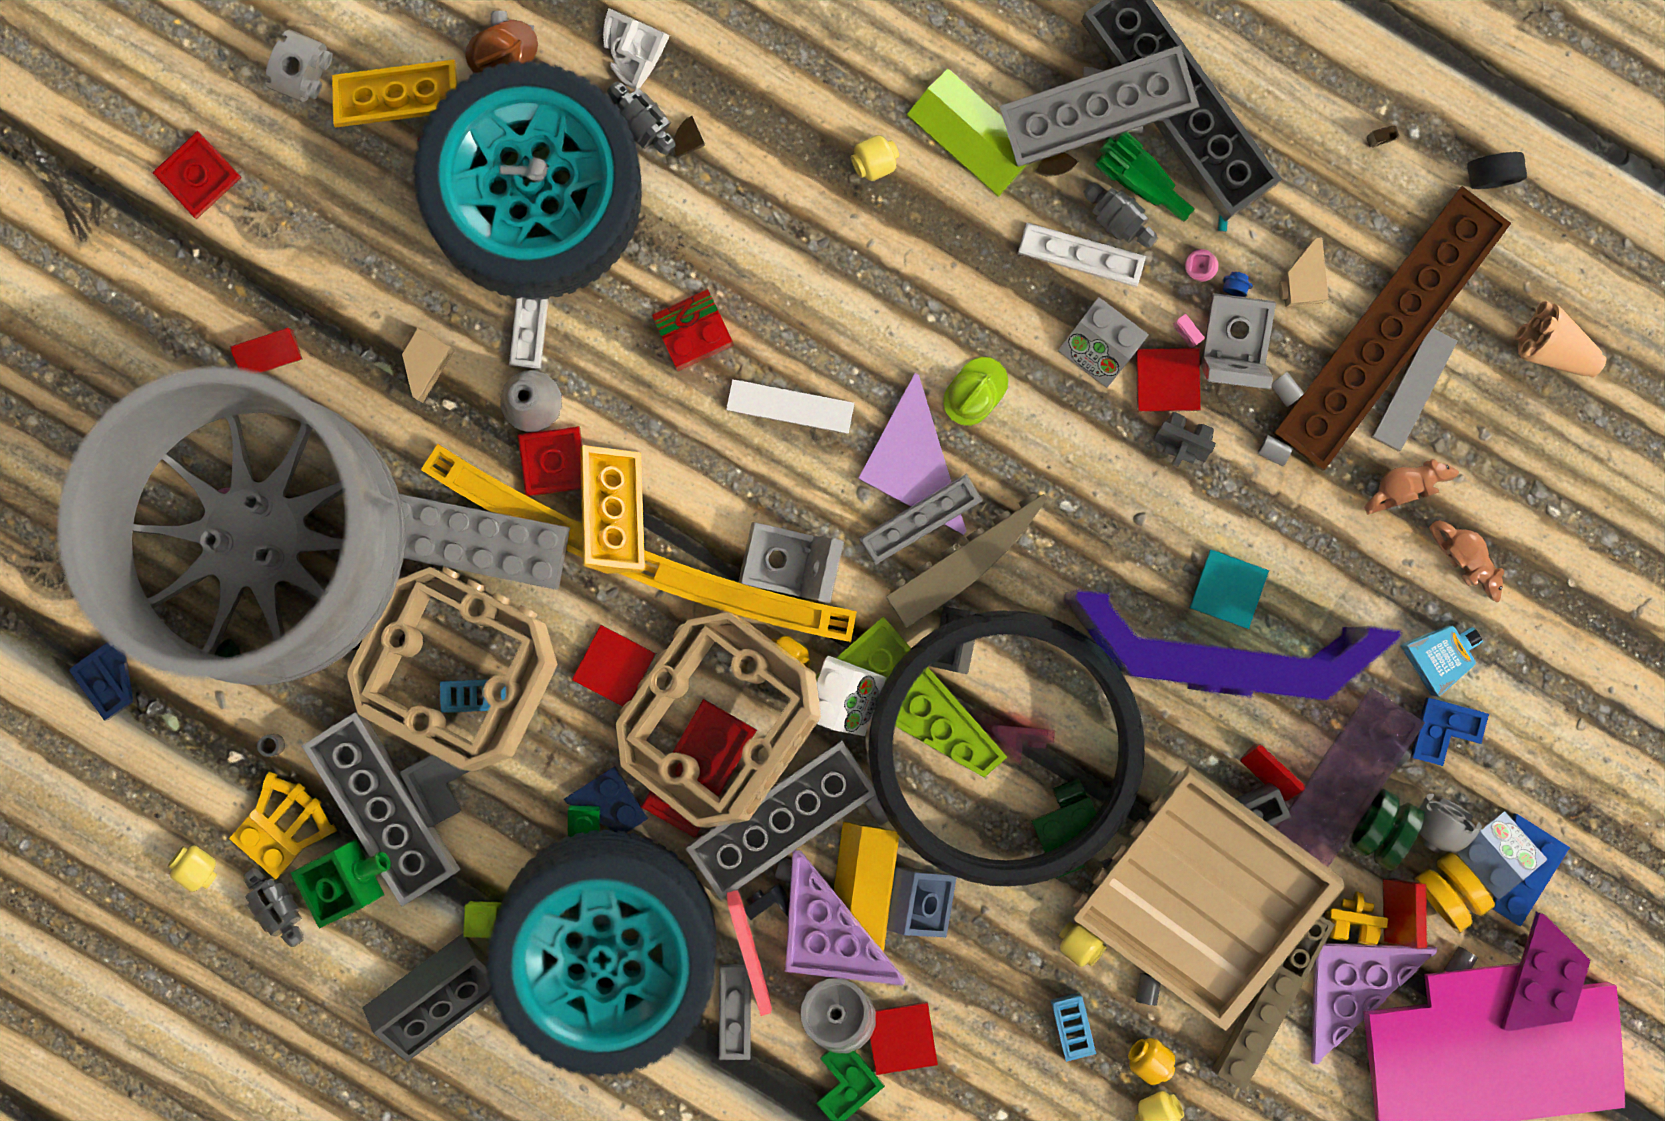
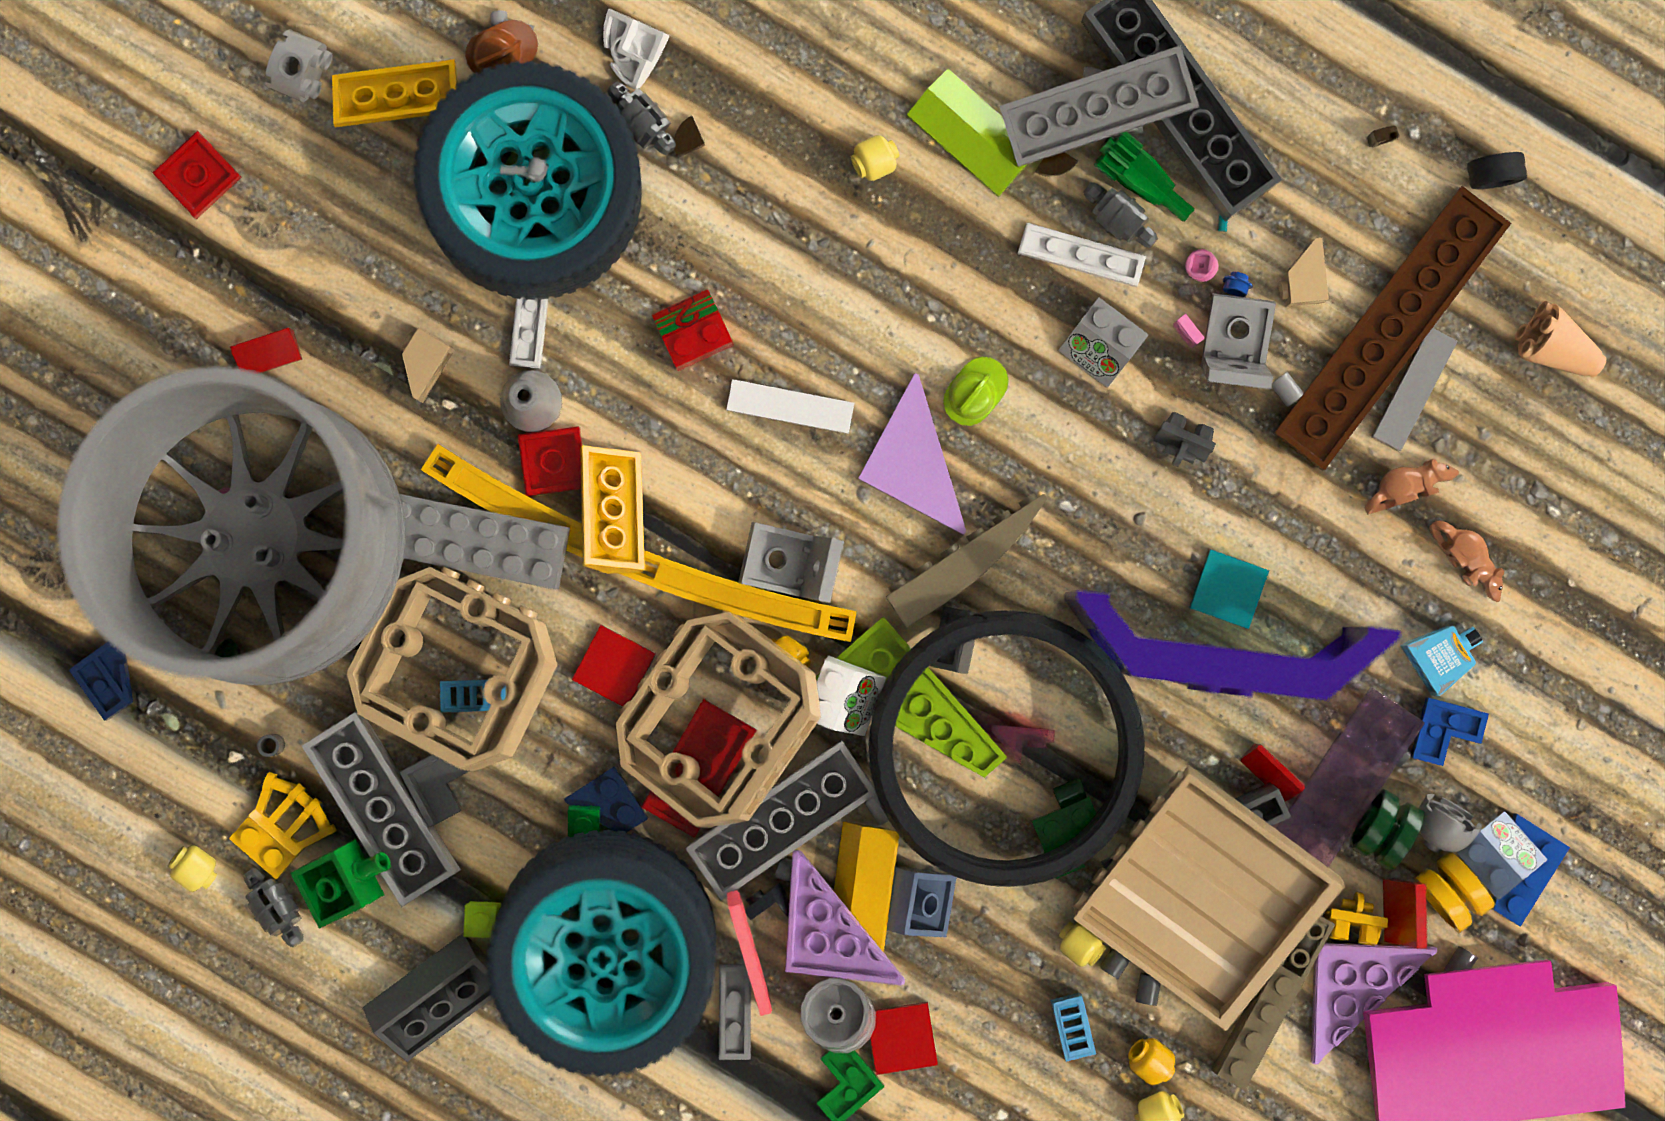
light grey tile [859,473,983,565] -> none
red tile [1136,348,1201,412] -> none
light grey hinge [1258,435,1293,467] -> none
magenta wing [1500,912,1591,1031] -> none
none -> dark grey hinge [1100,948,1130,979]

